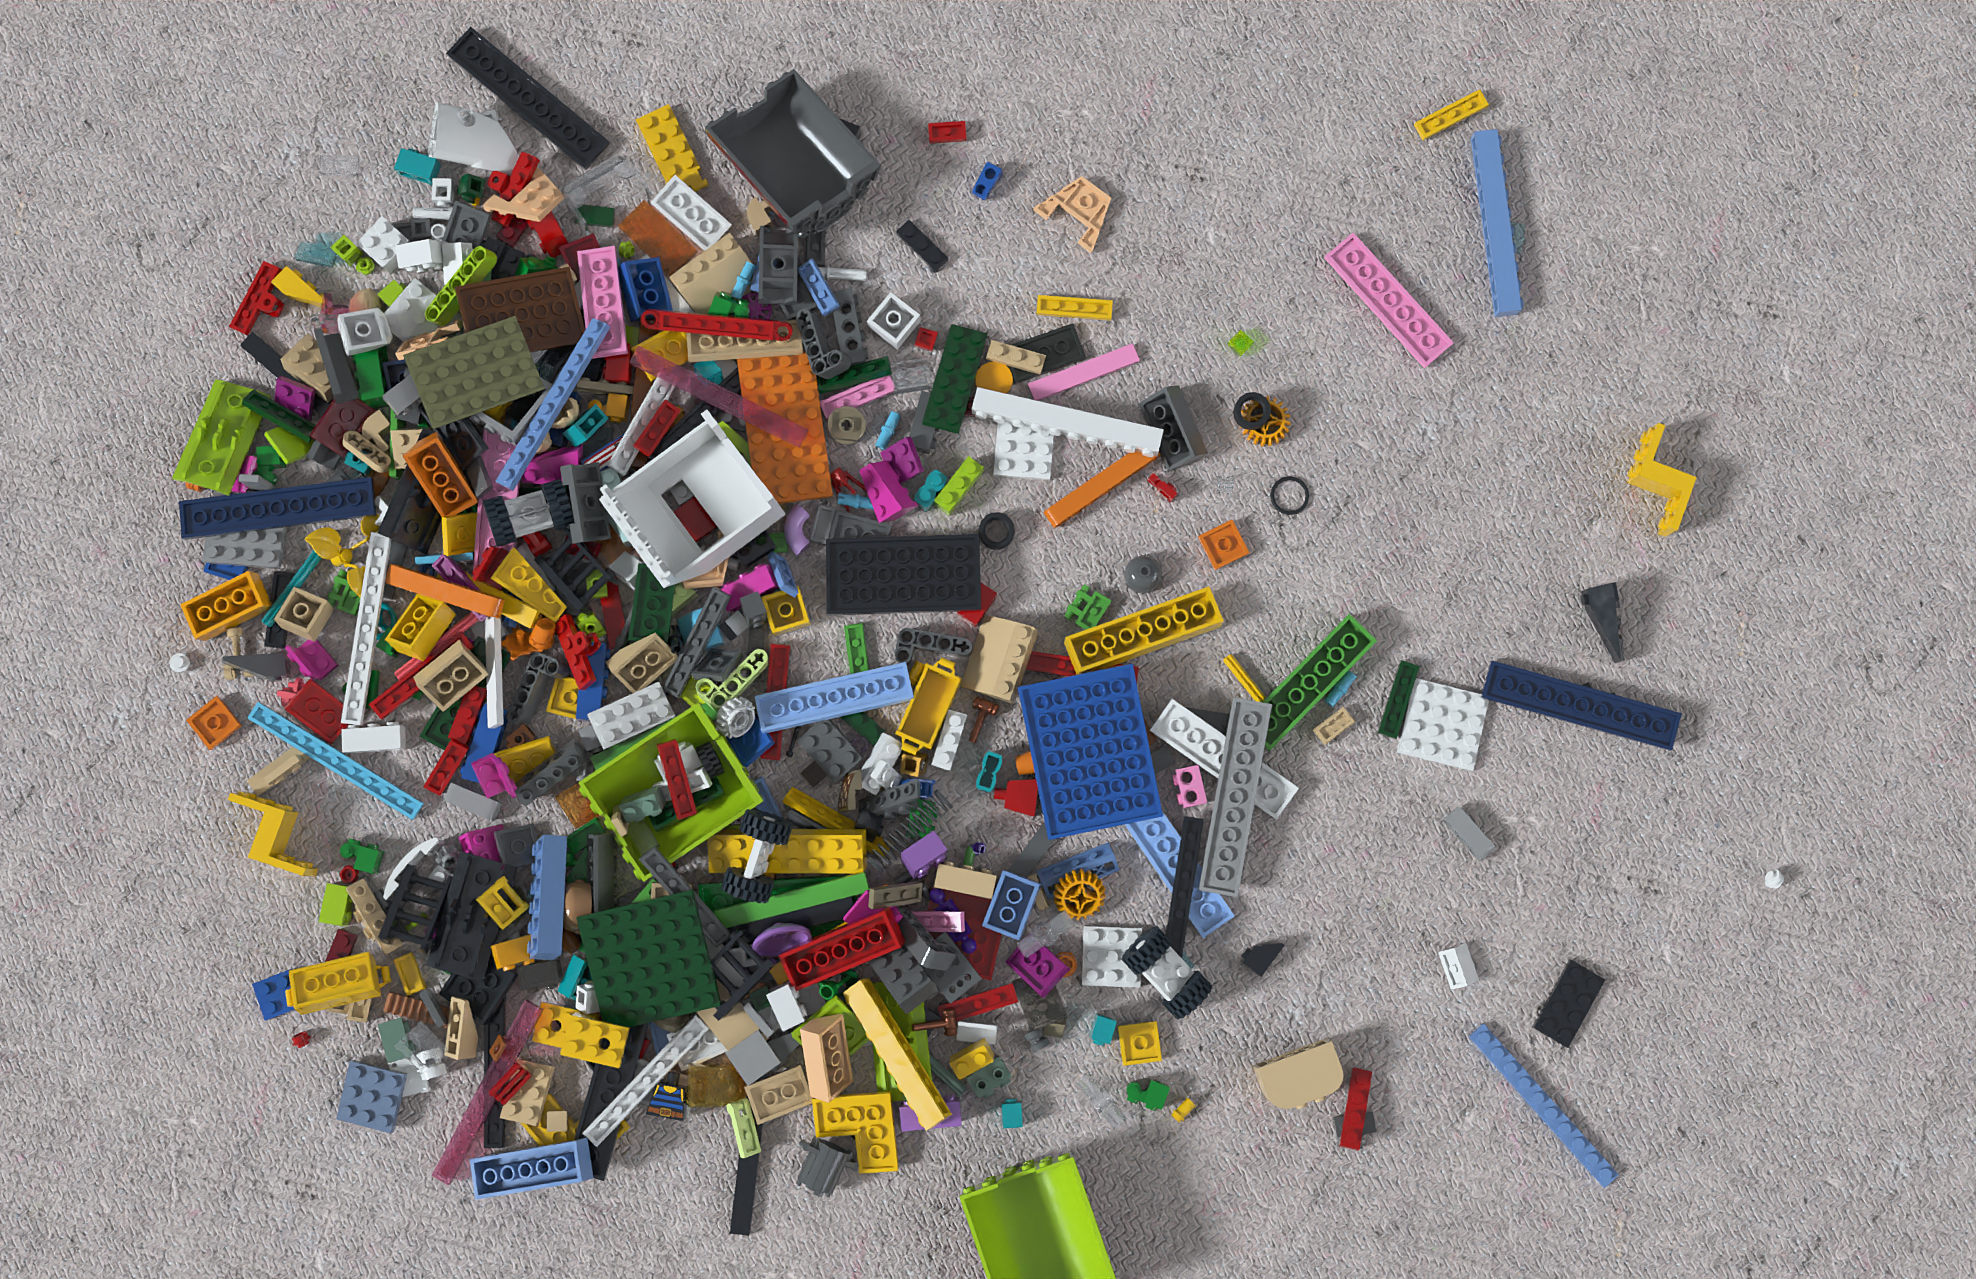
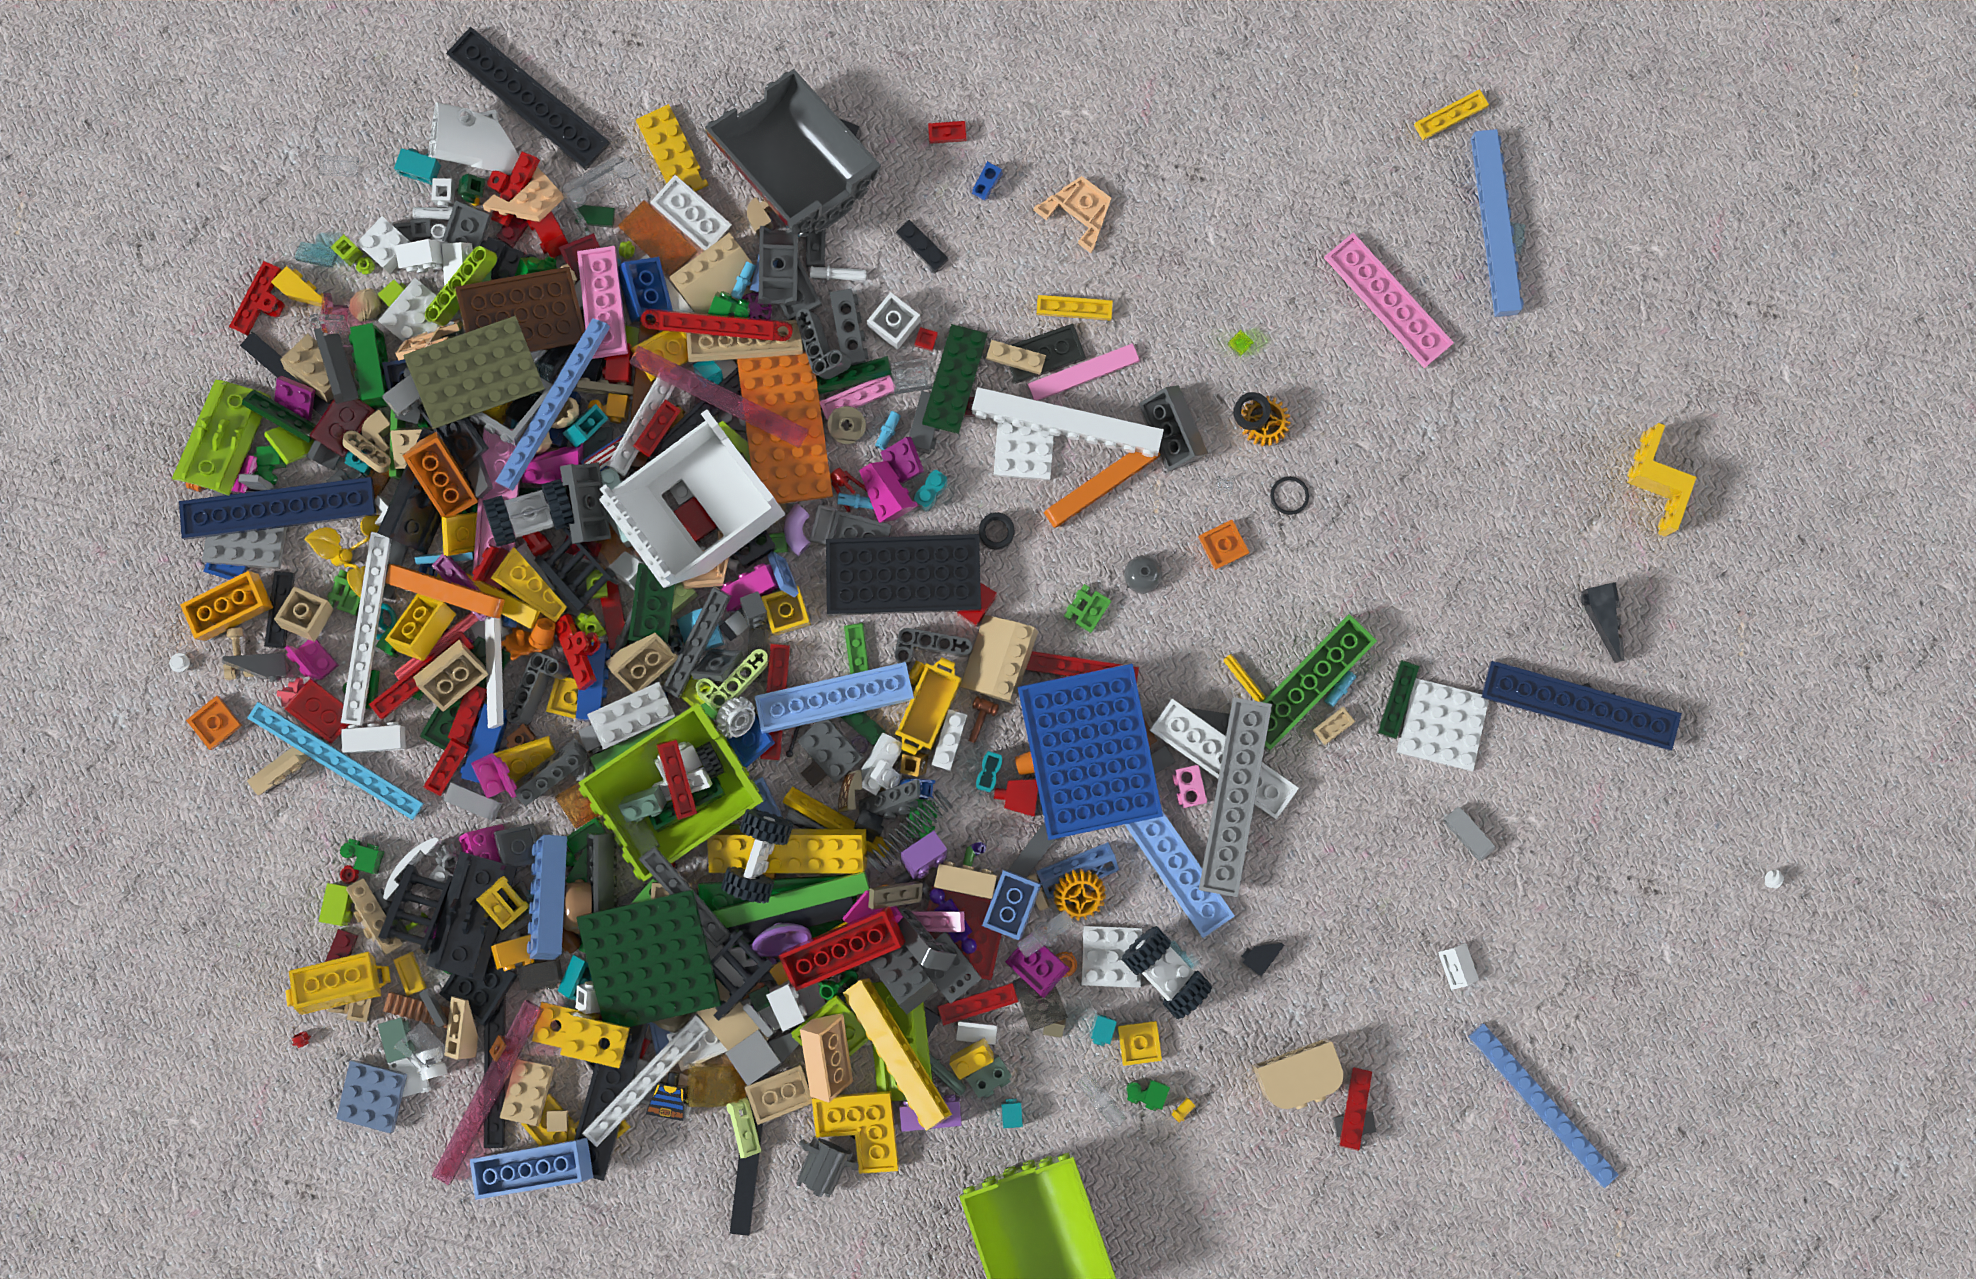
yellow bracket [228,791,318,876] -> none
blue plate [252,969,295,1021] -> none
teal axle [262,550,322,627] -> none
white slope [337,308,393,356] -> none
red tile [489,1062,532,1106] -> none
tan tile [611,805,629,837] -> none
medium blue tile [797,258,840,316] -> none
copper piece [912,1008,958,1036] -> none
lime brick [934,456,984,516] -> none
light orange tile [975,362,1013,394] -> none
dark grey wheel [1024,1026,1050,1053] -> none
yellow brick [1064,586,1224,675] -> none
red plate [1147,473,1178,502] -> none
black tile [1165,816,1204,958] -> none
black plate [1532,959,1605,1048] -> none

